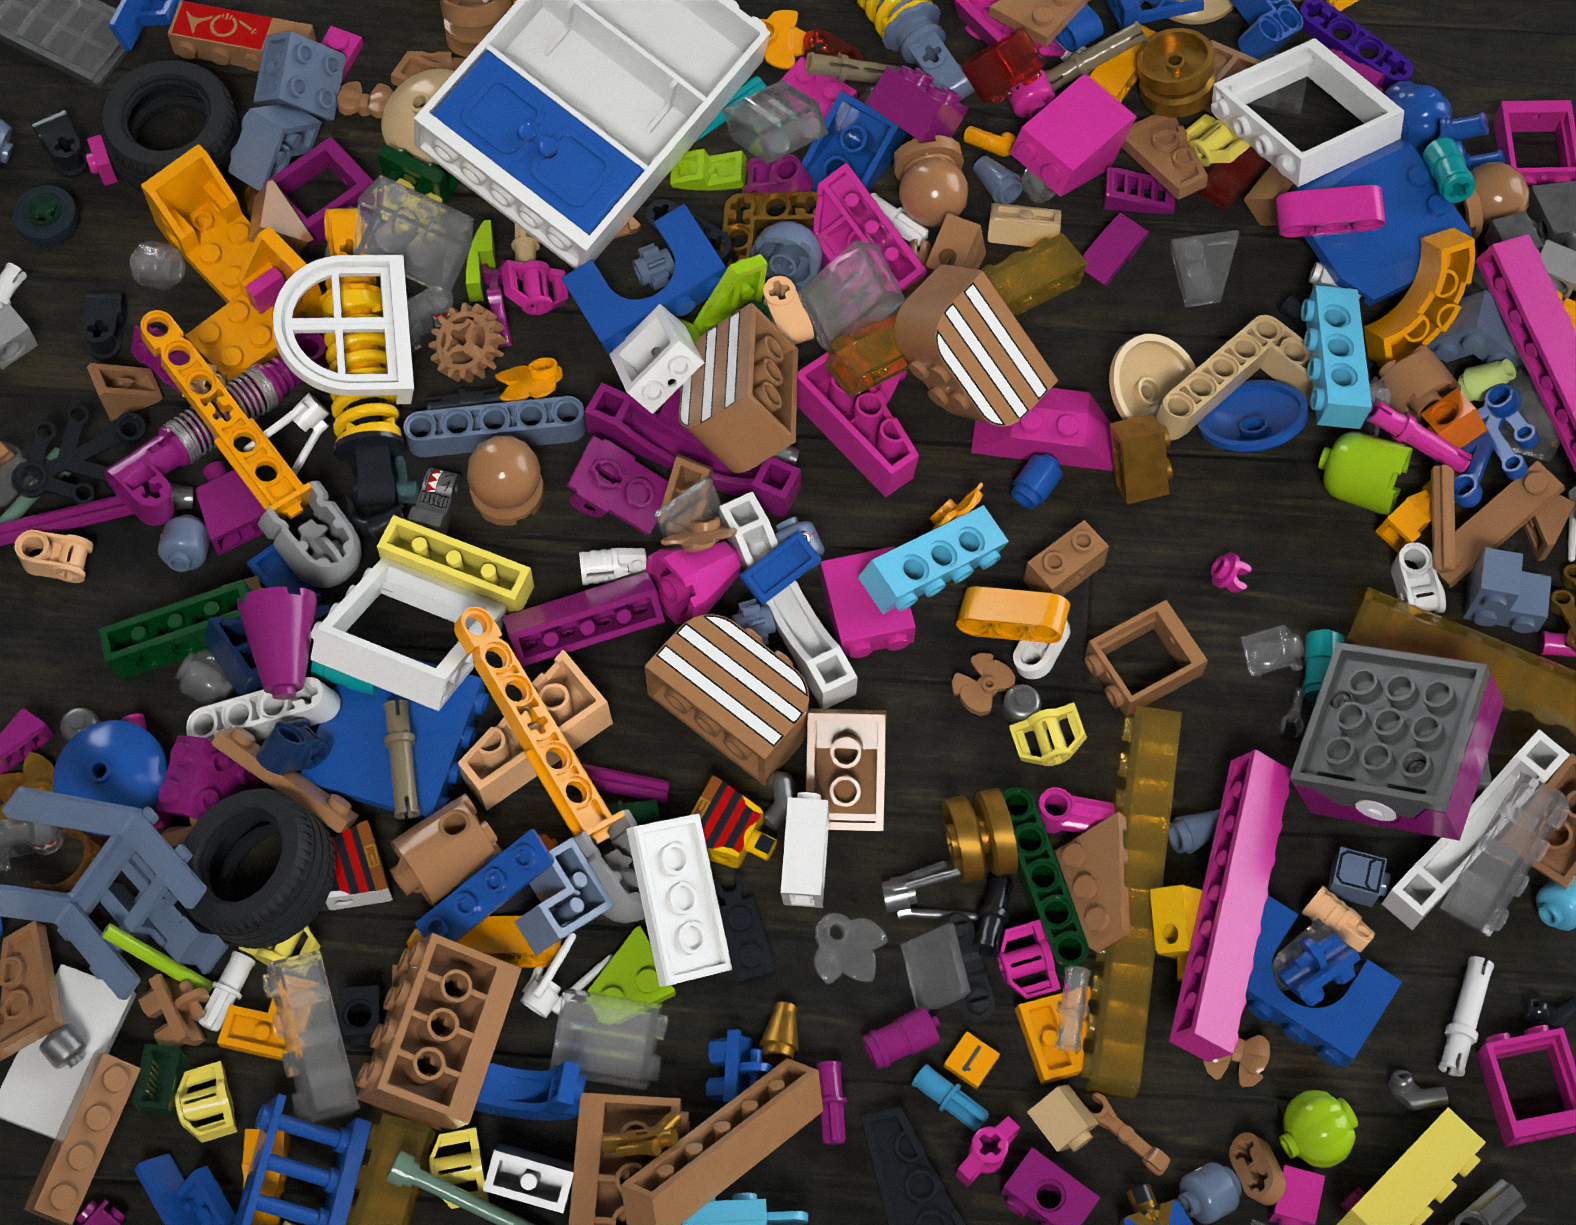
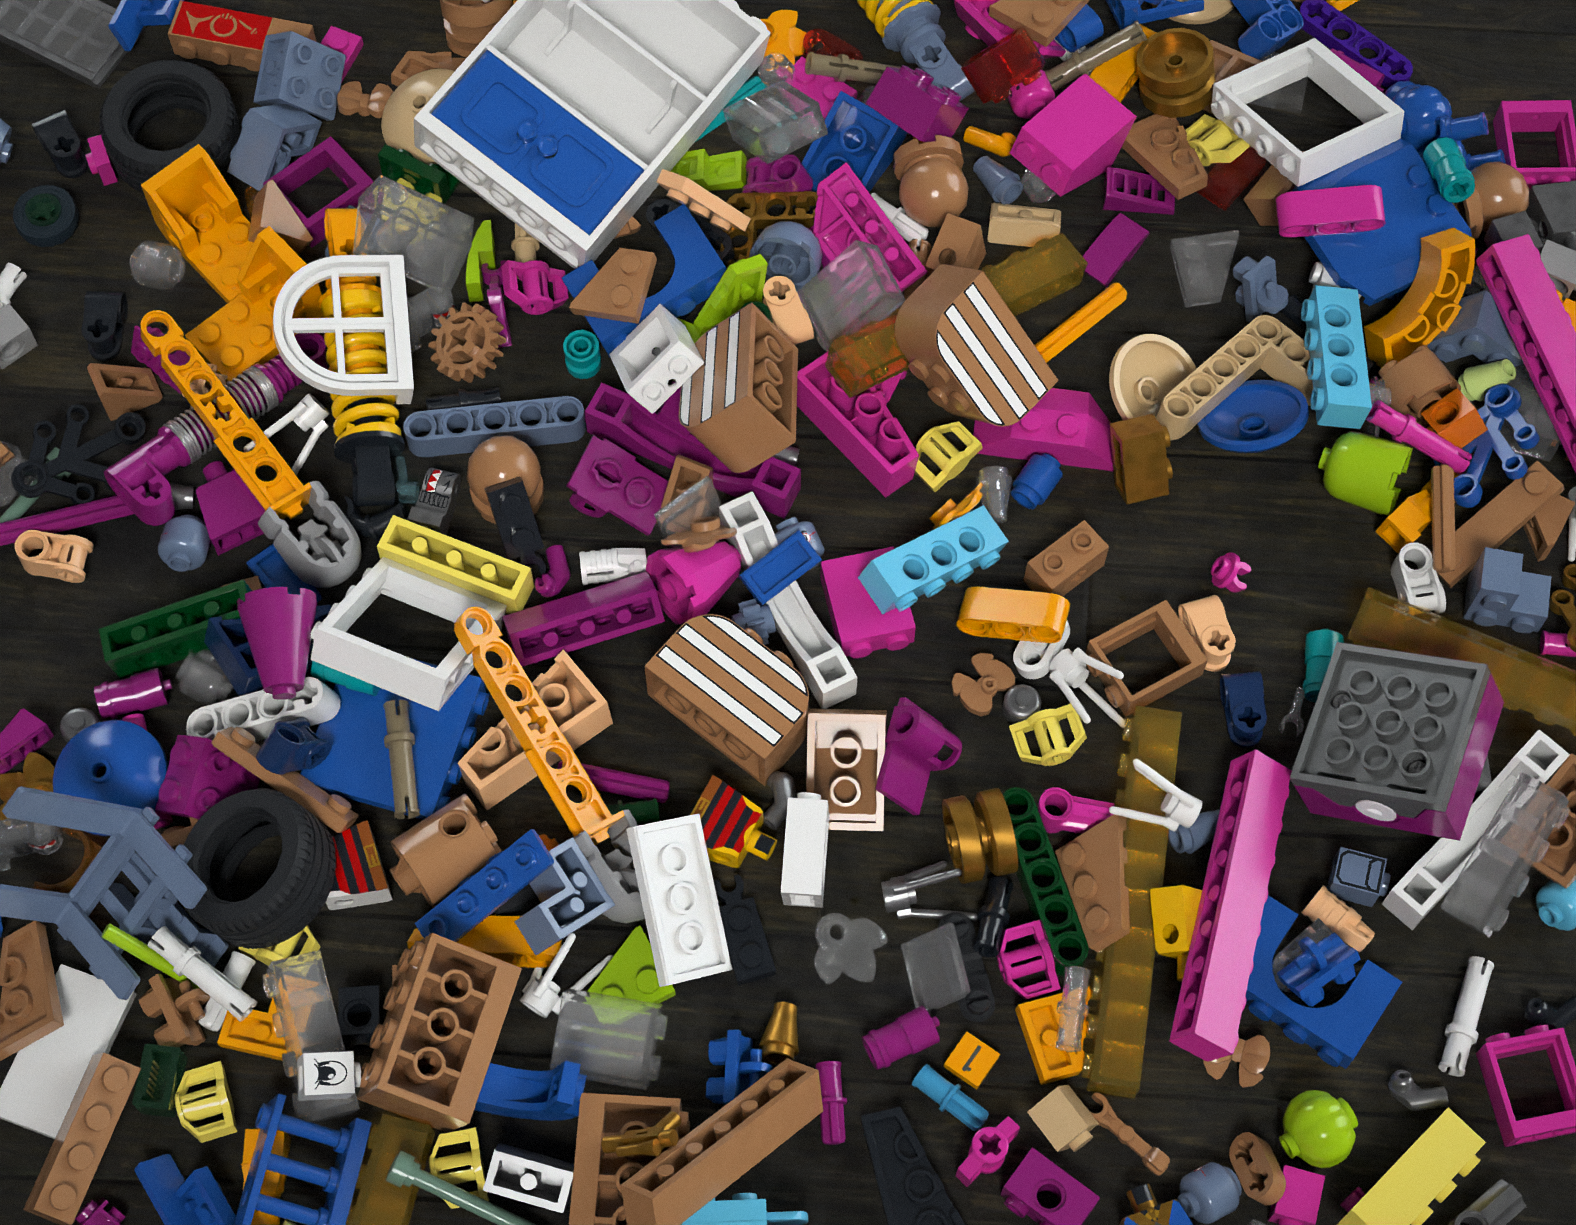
flat silver piece [39,1023,87,1069] -> none
dark pink tile [245,266,285,314] -> none
light orange plate [495,358,563,402] -> none
sand blue gear [632,243,675,290] -> none
clear bracket [1241,625,1305,677] -> none
none -> magenta piece [94,668,172,719]
none -> white pin [147,926,257,1022]
none -> white brick [297,1051,361,1101]
none -> black plate [484,476,546,574]
none -> magenta arm [534,545,571,598]
none -> teal wheel [563,330,601,379]
none -> medium nougat wing [569,248,657,324]
none -> light nougat wing [656,169,751,232]
none -> clear piece [758,53,796,92]
none -> magenta piece [875,697,962,815]
none -> light yellow piece [915,421,983,493]
none -> clear cone [975,466,1012,523]
none -> light orange axle [1034,282,1128,363]
none -> white plant [1049,647,1127,728]
none -> white plant [1109,759,1202,832]
none -> light nougat piece [1178,595,1236,672]
none -> dark blue piece [1220,671,1267,748]
none -> sand blue hips [1233,256,1289,323]

